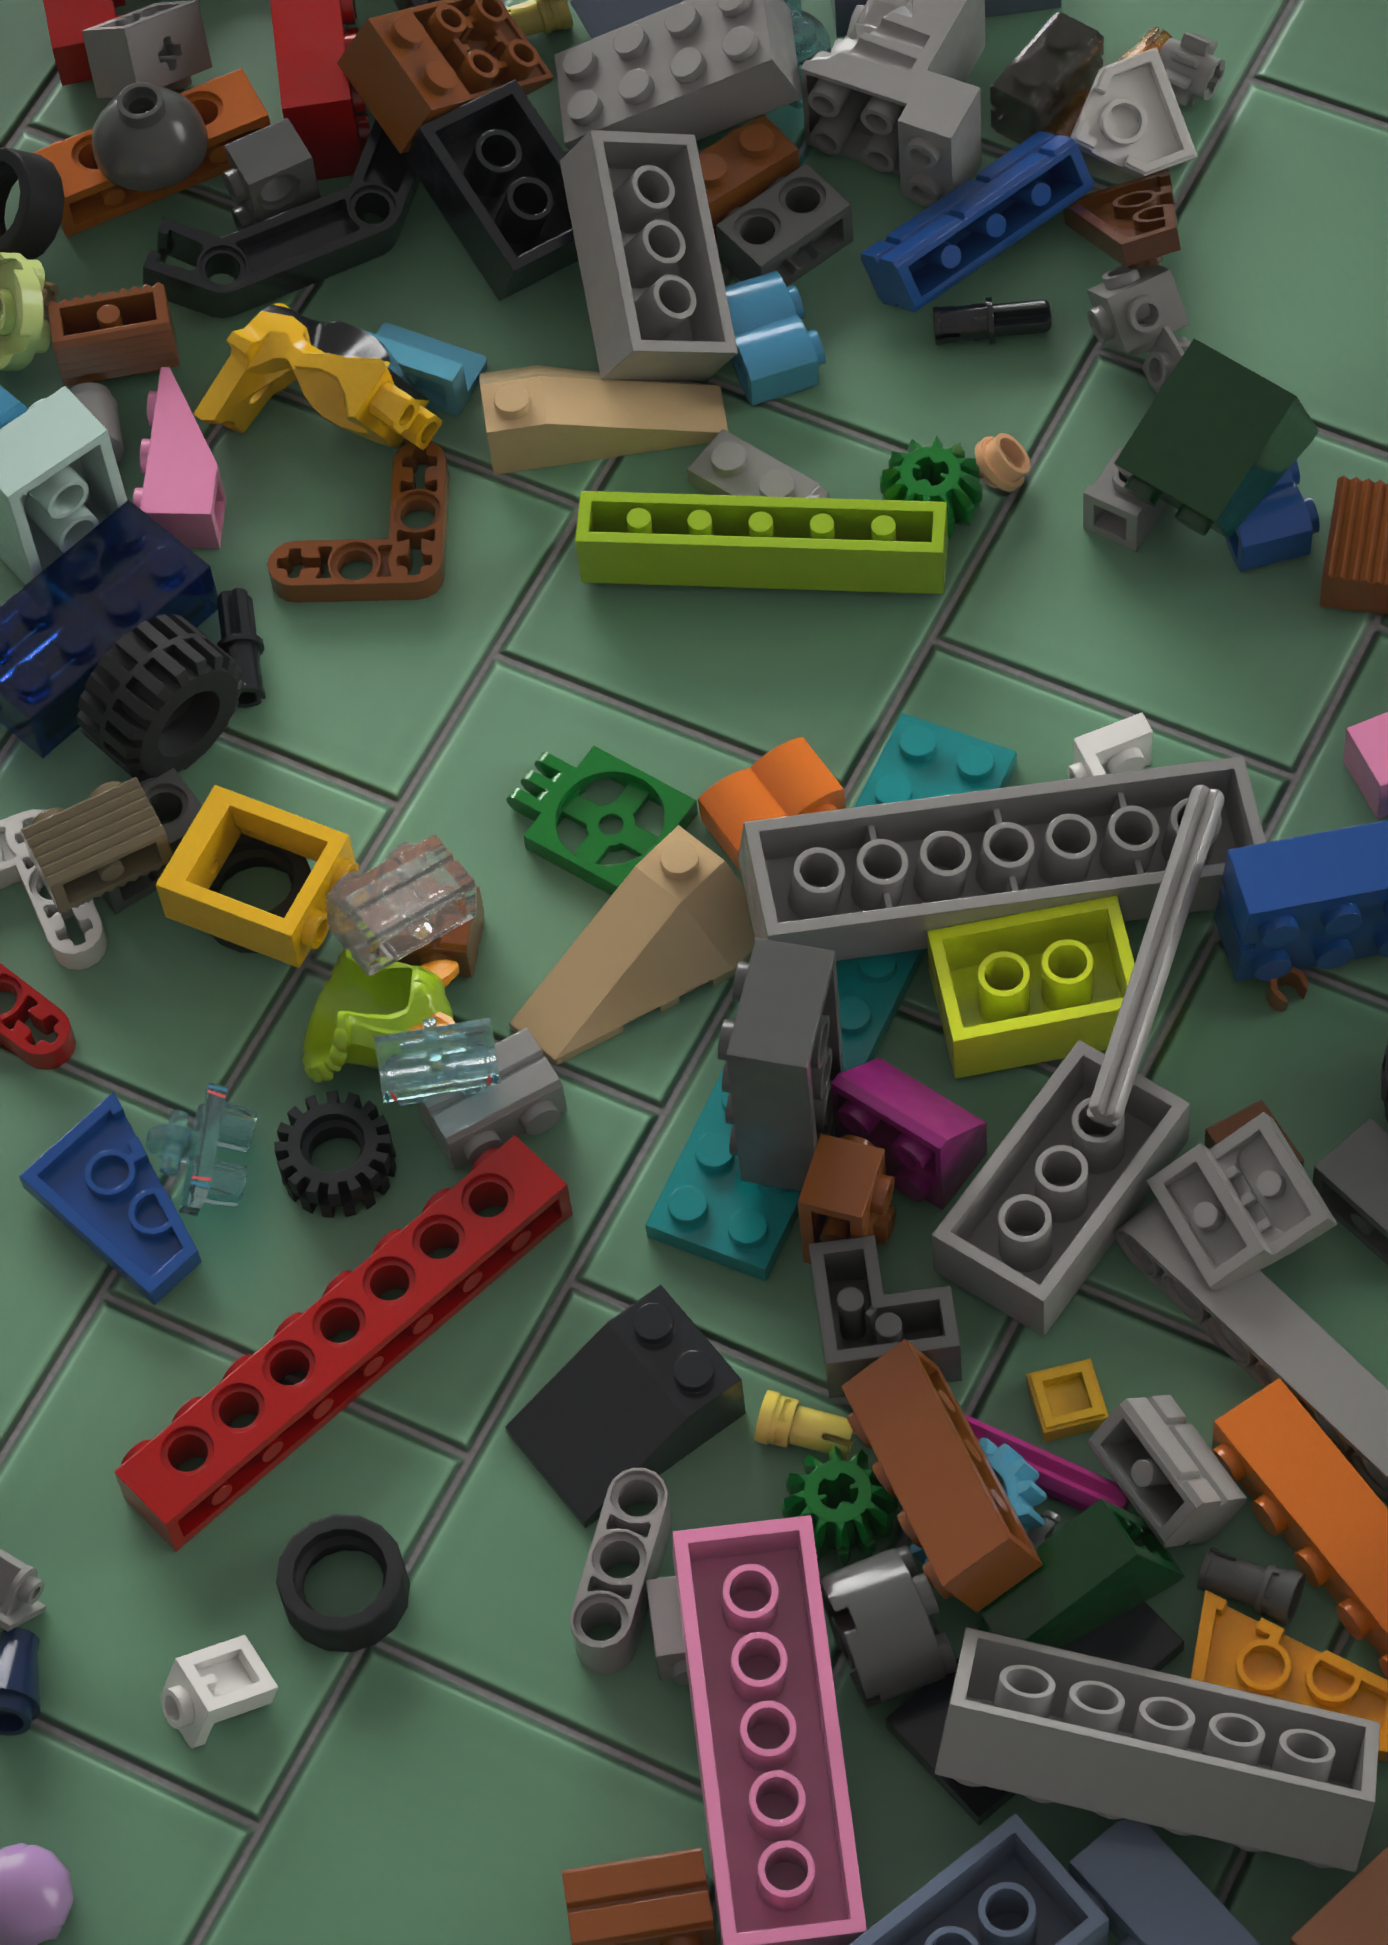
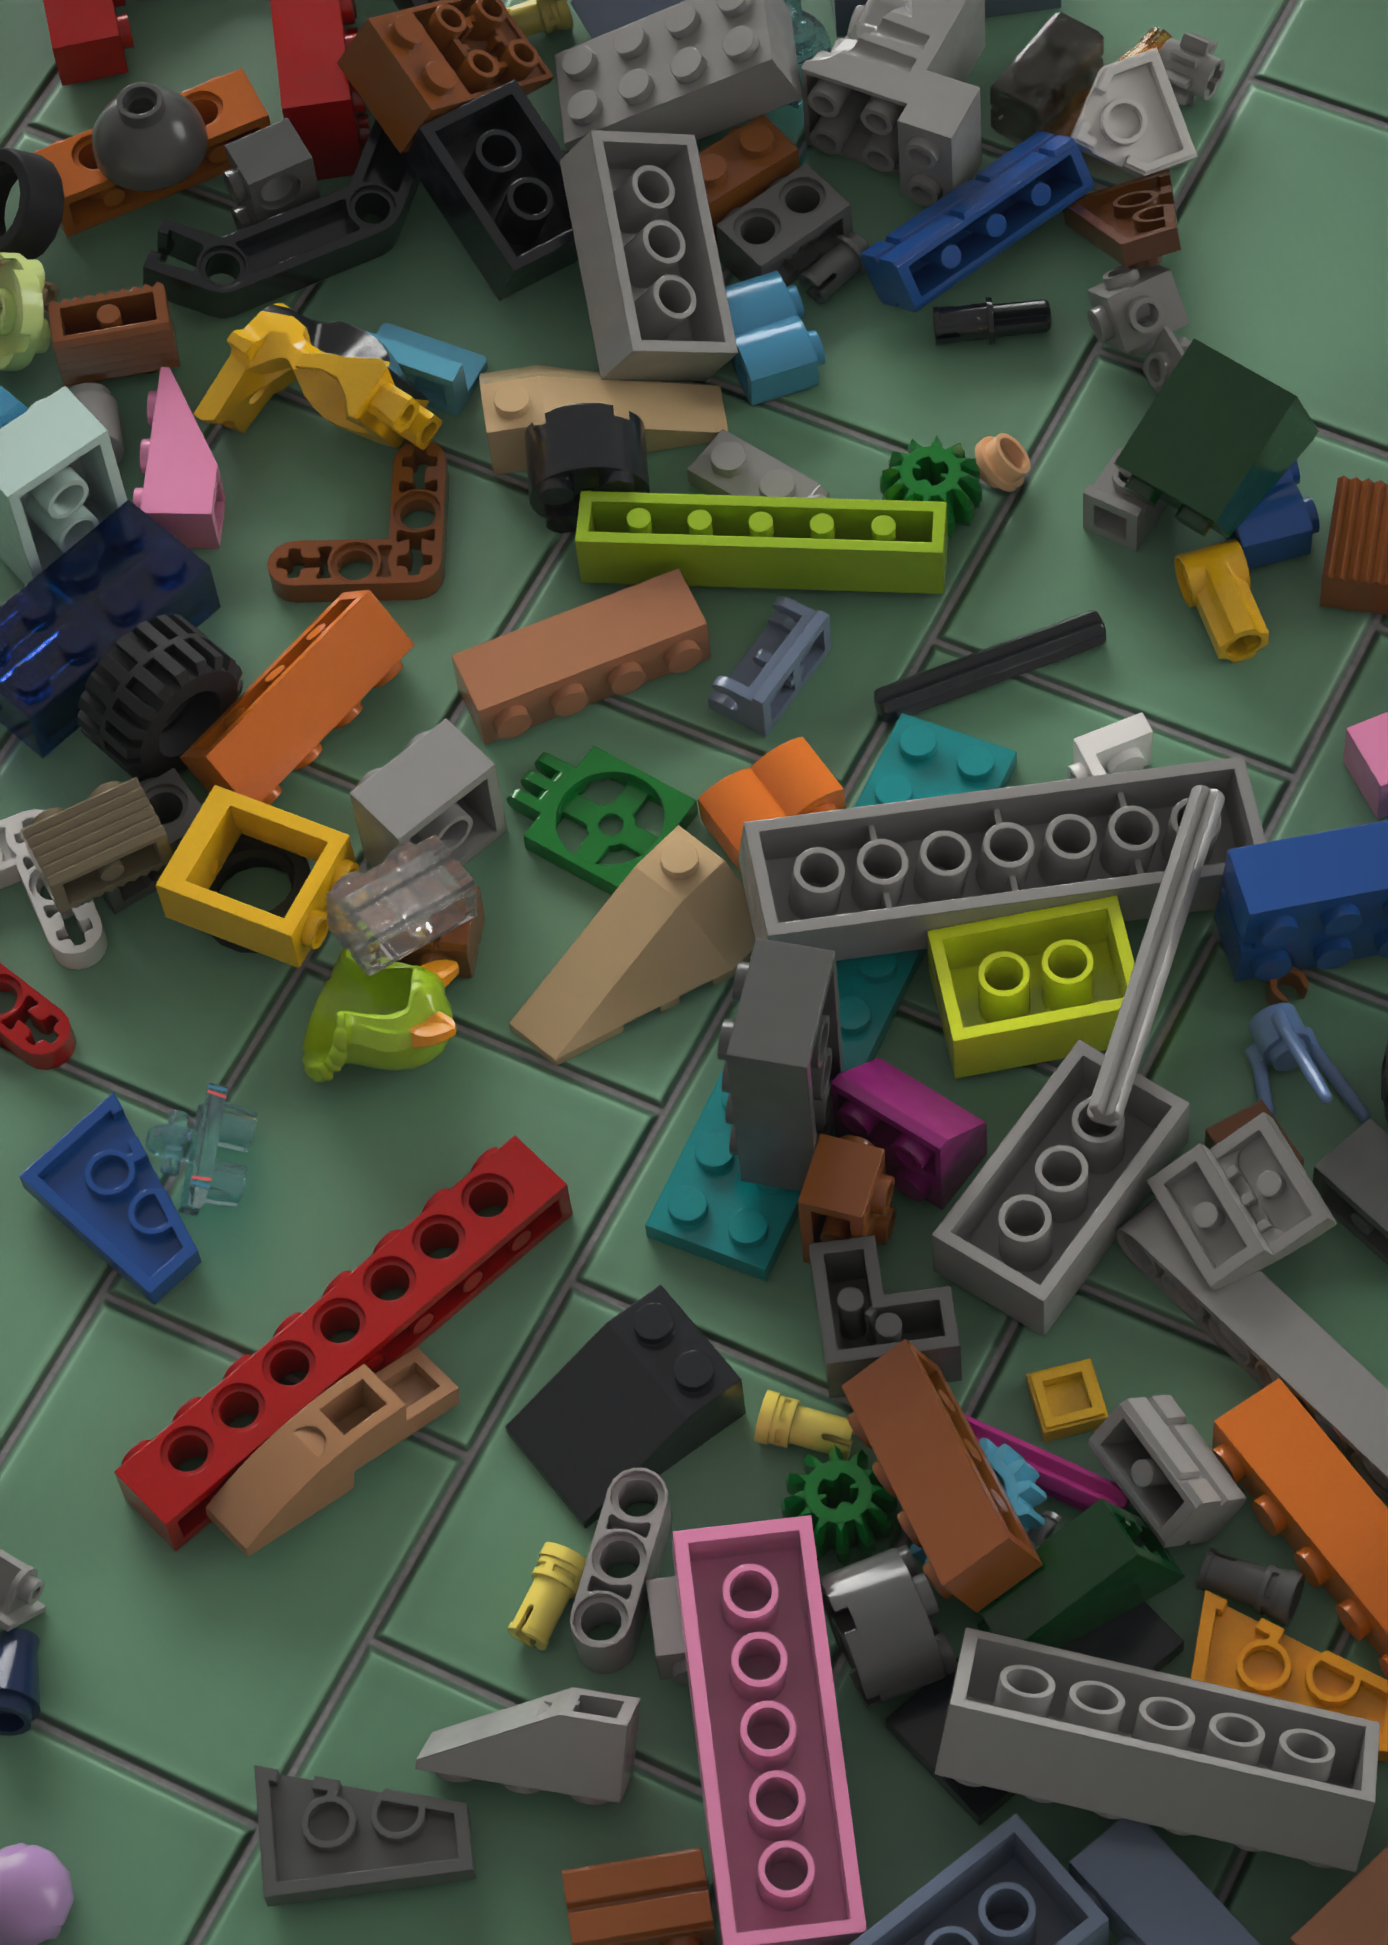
light grey brick [82,0,212,99] -> none
white bracket [160,1635,279,1749] -> none
black axle [216,588,266,708] -> none
black tyre [274,1091,396,1218] -> none
black tyre [276,1514,410,1652] -> none
clear light blue hips [374,1017,501,1106] -> none
light grey brick [412,1028,567,1169] -> none
none -> orange brick [180,590,415,805]
none -> medium nougat slope [206,1347,459,1557]
none -> dark grey wing [254,1765,476,1907]
none -> light grey brick [350,718,507,883]
none -> light grey slope [415,1687,641,1805]
none -> nougat brick [451,568,711,745]
none -> light yellow pin [507,1542,587,1650]
none -> black brick [525,403,650,533]
none -> sand blue hinge [708,596,832,737]
none -> dark grey pin [798,232,870,304]
none -> black axle [874,610,1106,723]
none -> yellow piece [1174,538,1269,663]
none -> medium blue plant [1245,1003,1371,1123]

